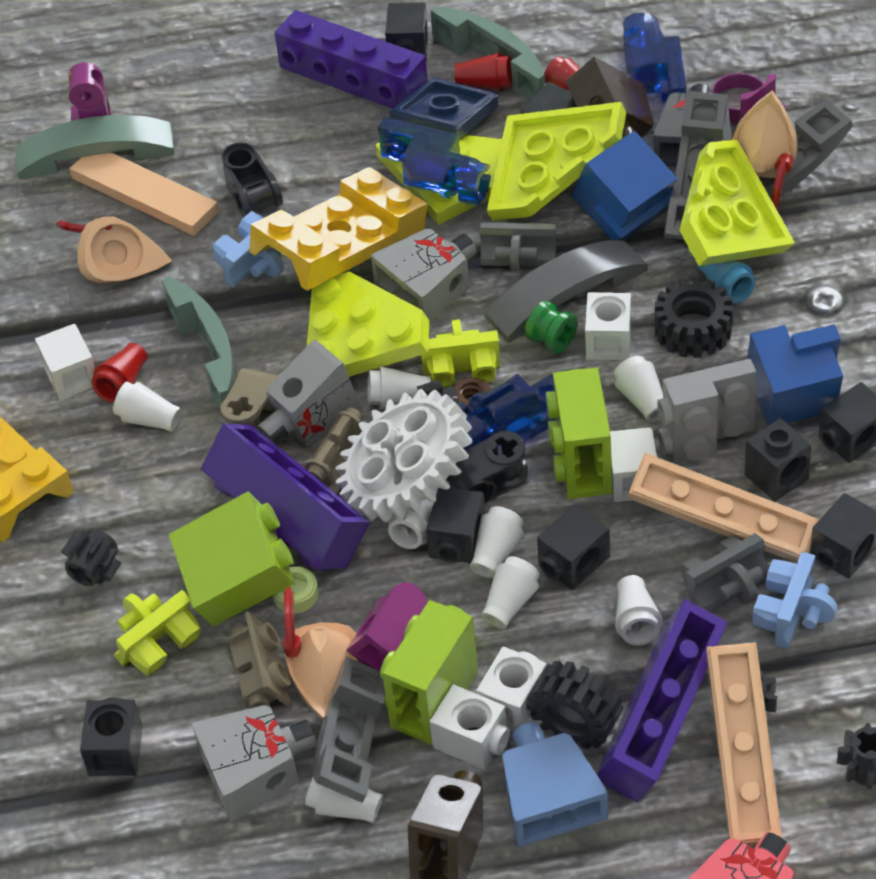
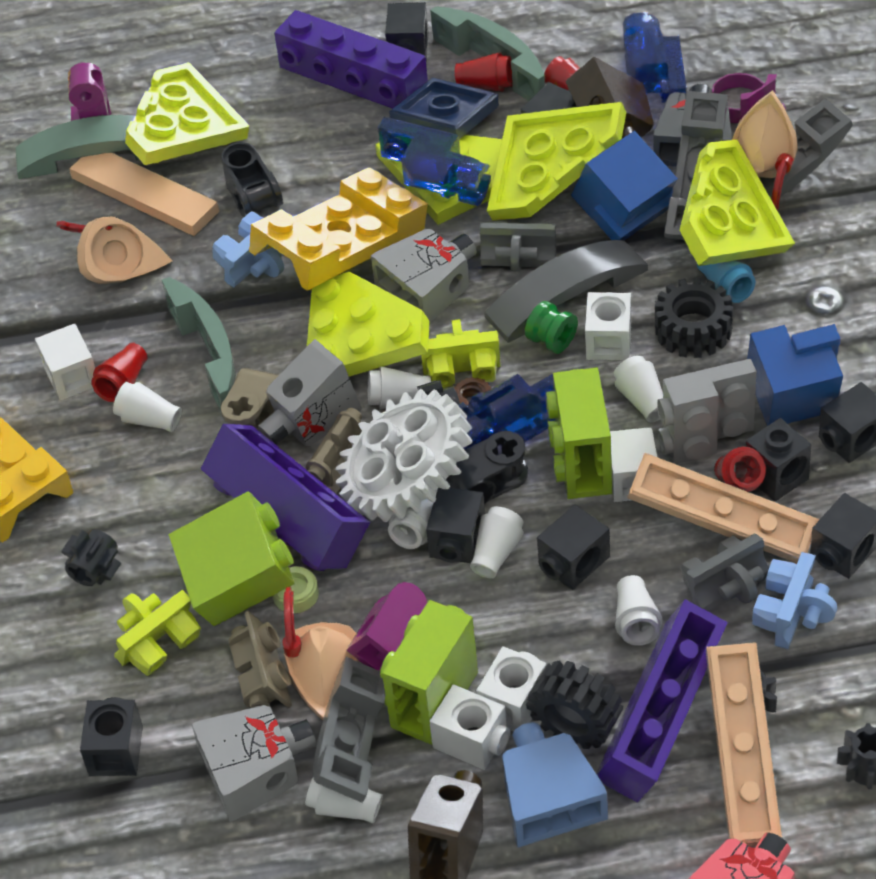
white cone [481,556,540,629] -> none
none -> neon yellow plate [125,63,249,165]
none -> red cone [714,446,766,492]

